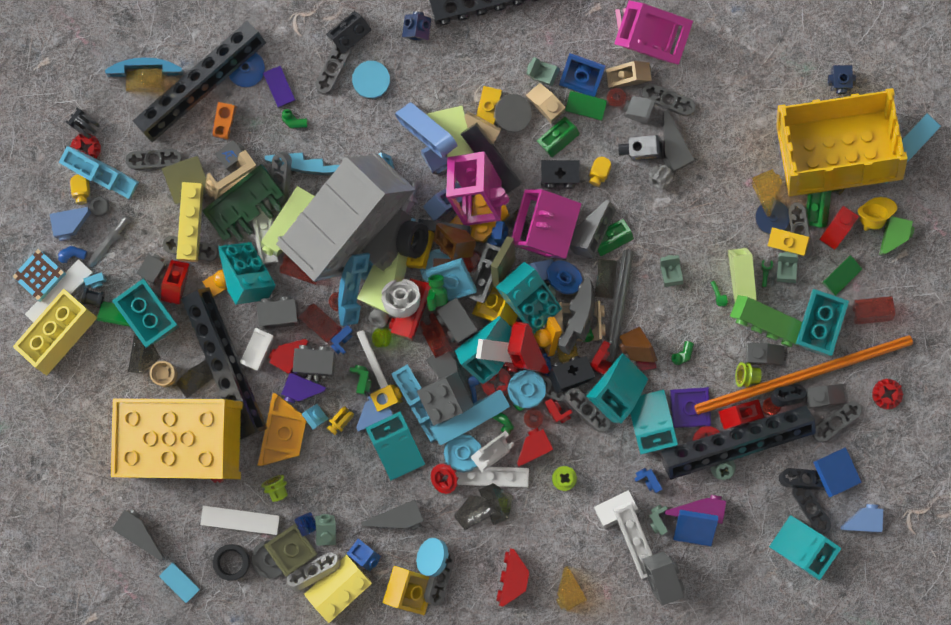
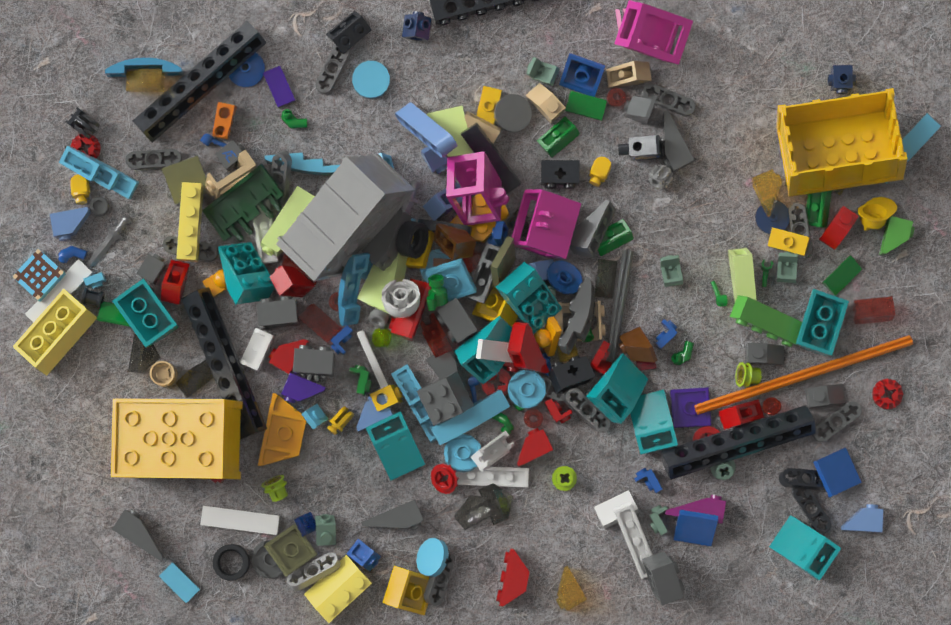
black beam [771,384,807,407] -> none
none -> blue hand [200,134,227,147]
none -> red slope [270,265,315,298]
none -> blue bracket [655,319,678,350]

